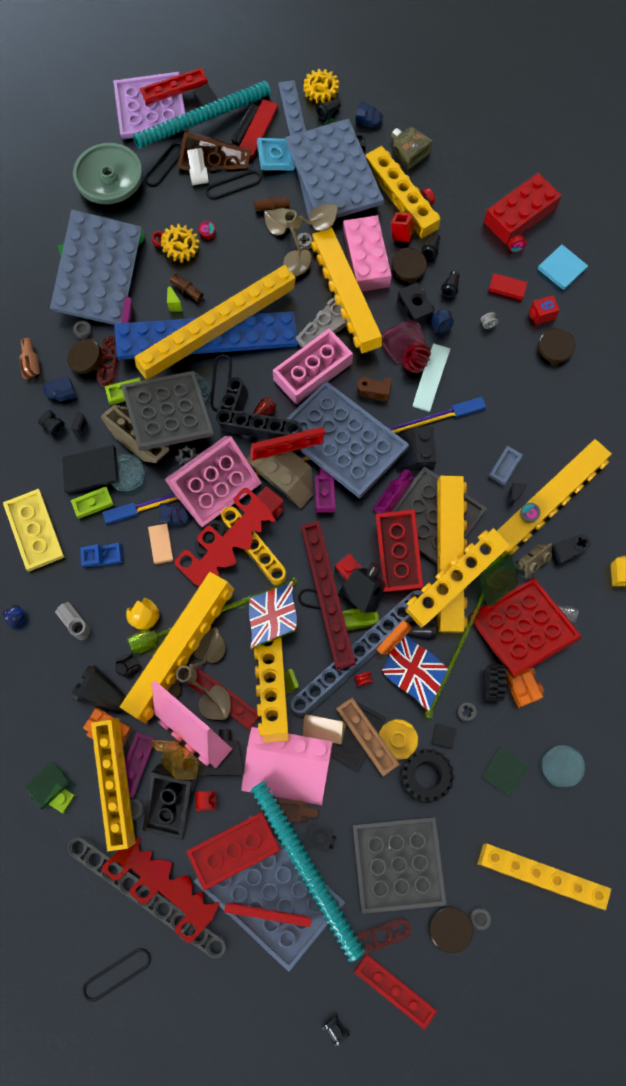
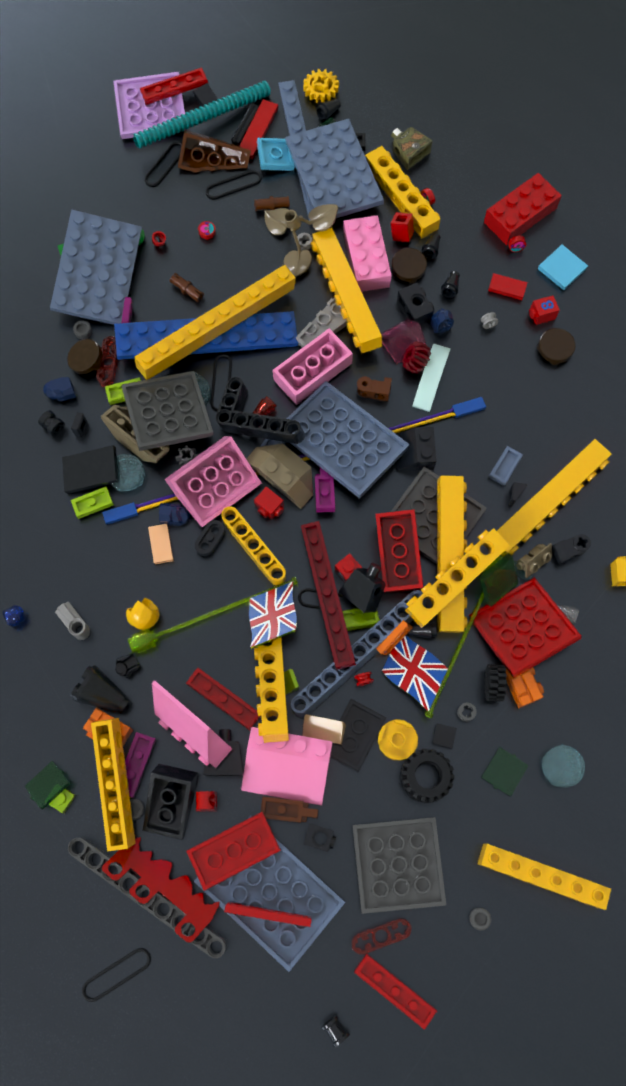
light yellow plate [3,489,65,572] -> none
nougat arm [19,338,40,379] -> none
sand green dish [73,143,143,204] -> none
blue slope [80,543,123,567] -> none
yellow brick [120,572,234,724] -> none
clear yellow piece [151,740,199,780] -> none
yellow gear [161,224,199,262] -> none
lime slope [167,287,183,312] -> none
dark tan plant [168,627,231,720] -> none
red piece [174,488,276,587] -> none
white piece [187,148,209,185] -> none
red tile [250,427,325,461] -> none
teal piece [251,781,365,962] -> none
medium nougat tile [336,697,400,777] -> none
dark blue rock [355,102,384,128] -> none
magenta hinge [373,469,415,513] -> none
dark brown tile [429,907,473,953] -> none
tile [520,503,540,523] -> none

